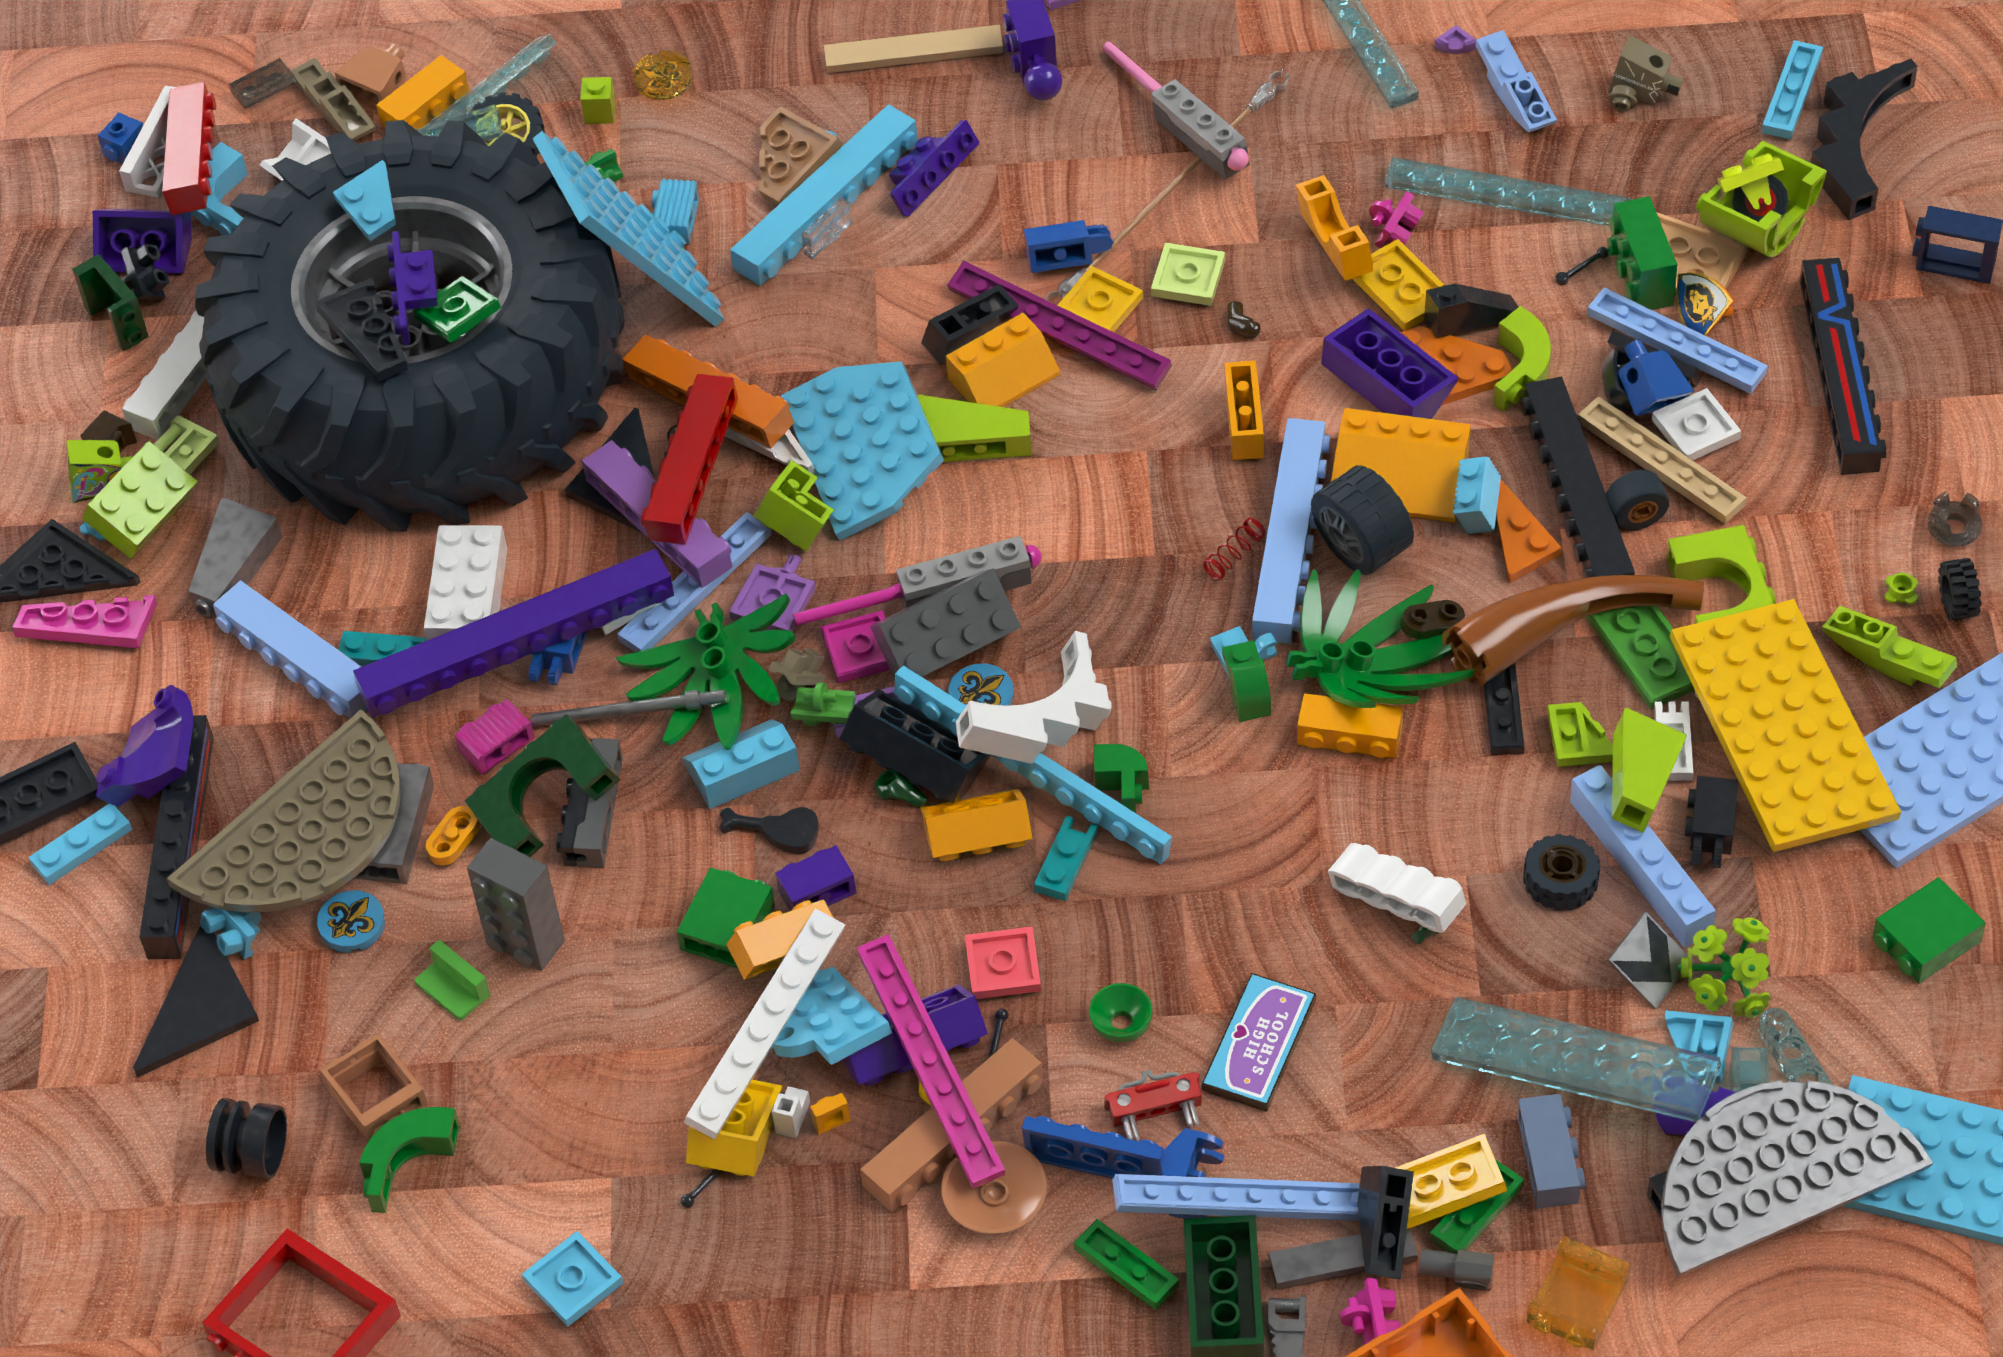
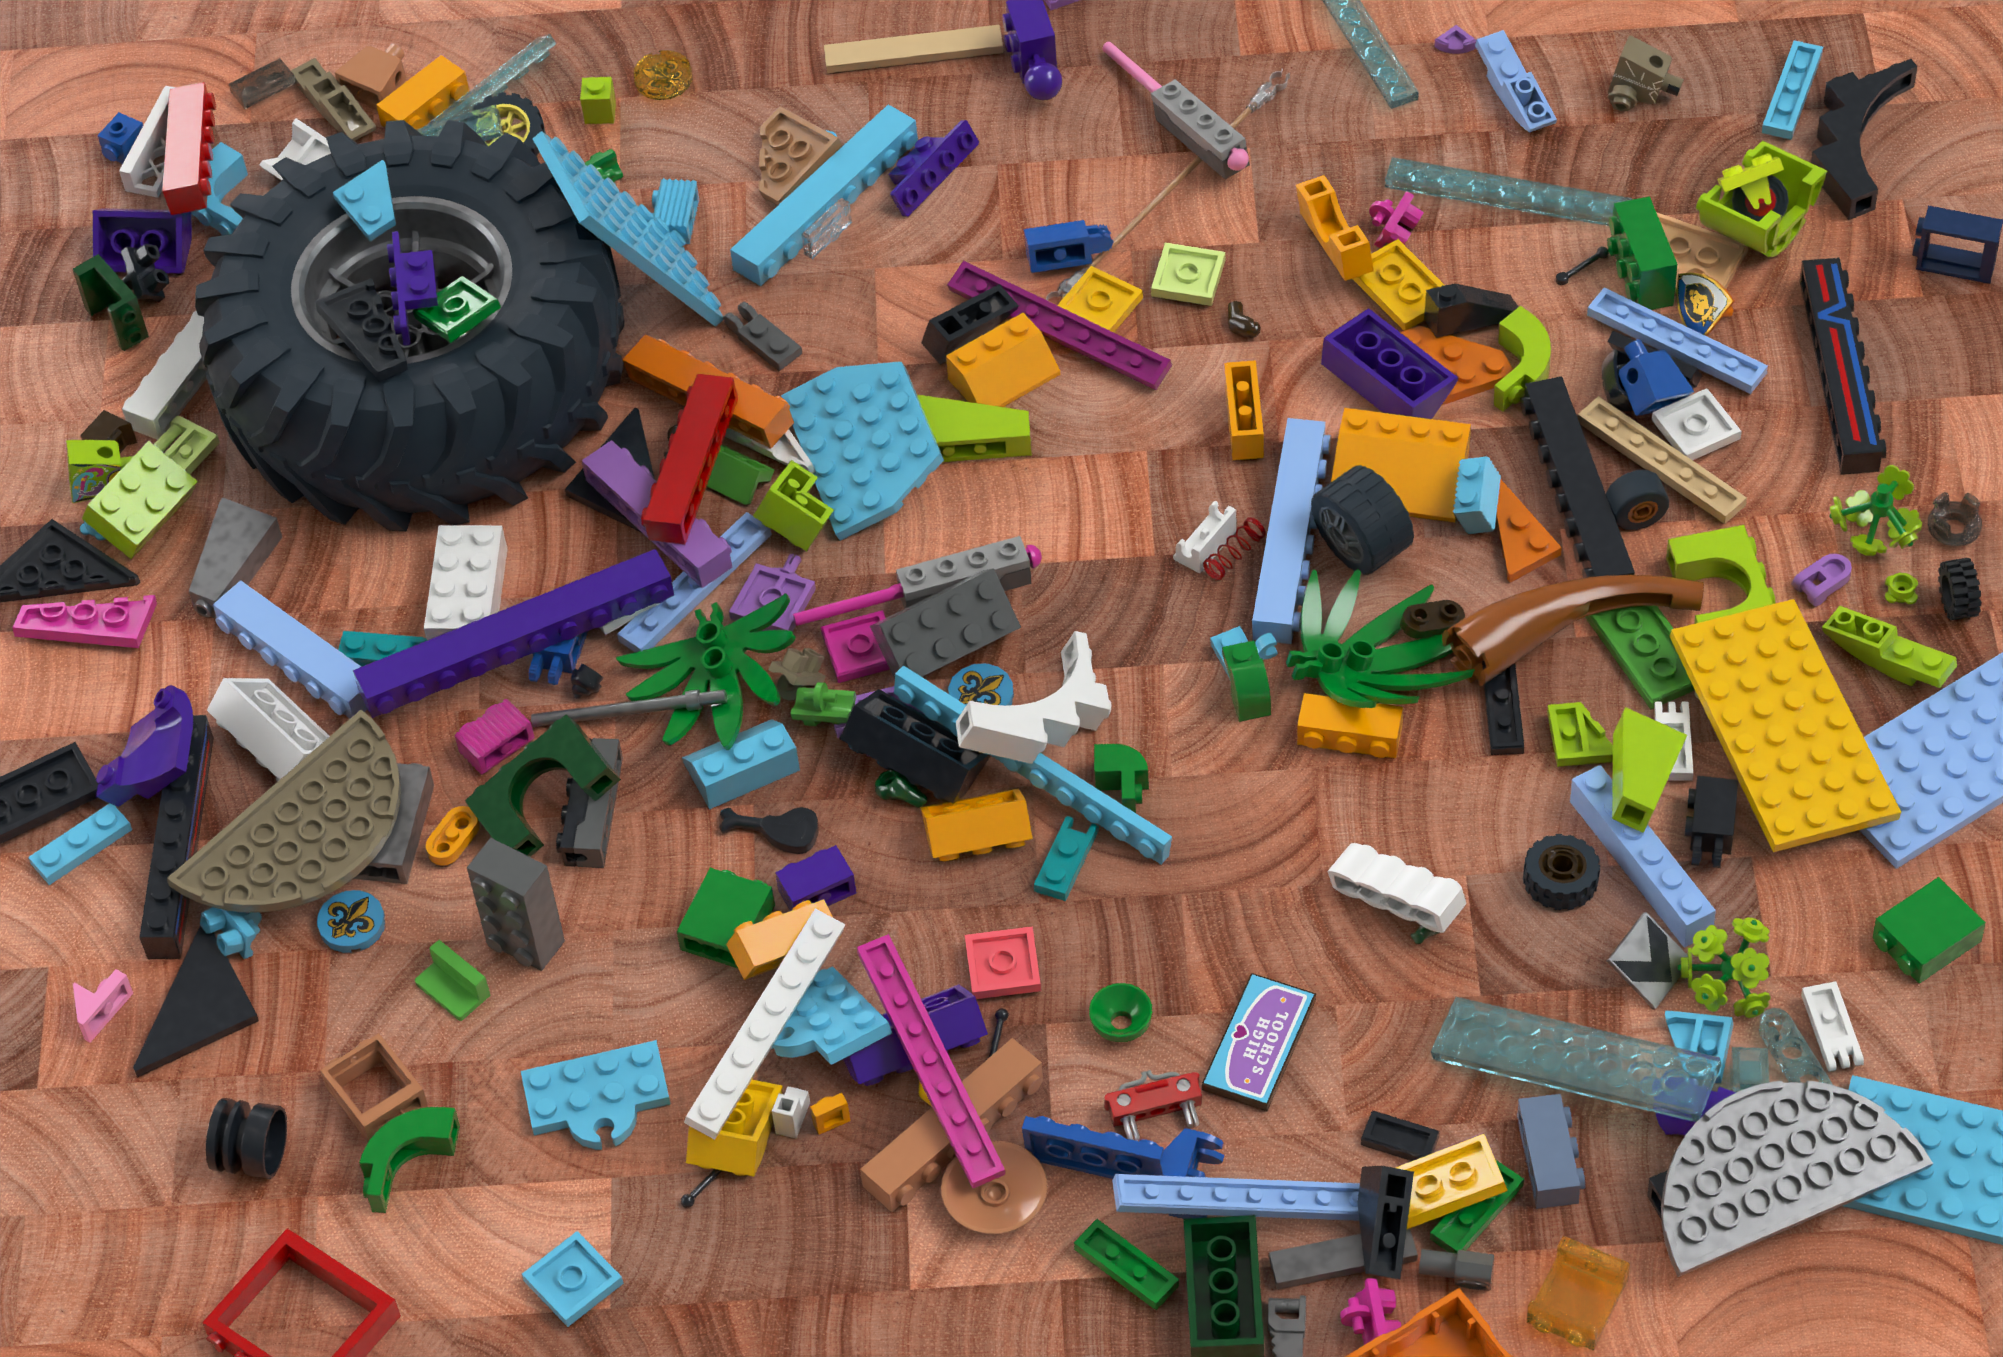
none -> bright pink slope [73,969,133,1043]
none -> white slope [207,678,330,782]
none -> medium azure plate [521,1040,671,1150]
none -> black plate [571,664,603,699]
none -> bright green panel [707,445,774,505]
none -> dark grey hinge [723,301,802,371]
none -> white hinge [1173,501,1237,573]
none -> black tile [1361,1110,1440,1161]
none -> medium lavender plate [1791,554,1852,607]
none -> white hinge [1801,981,1864,1071]
none -> lime plant [1829,465,1922,556]

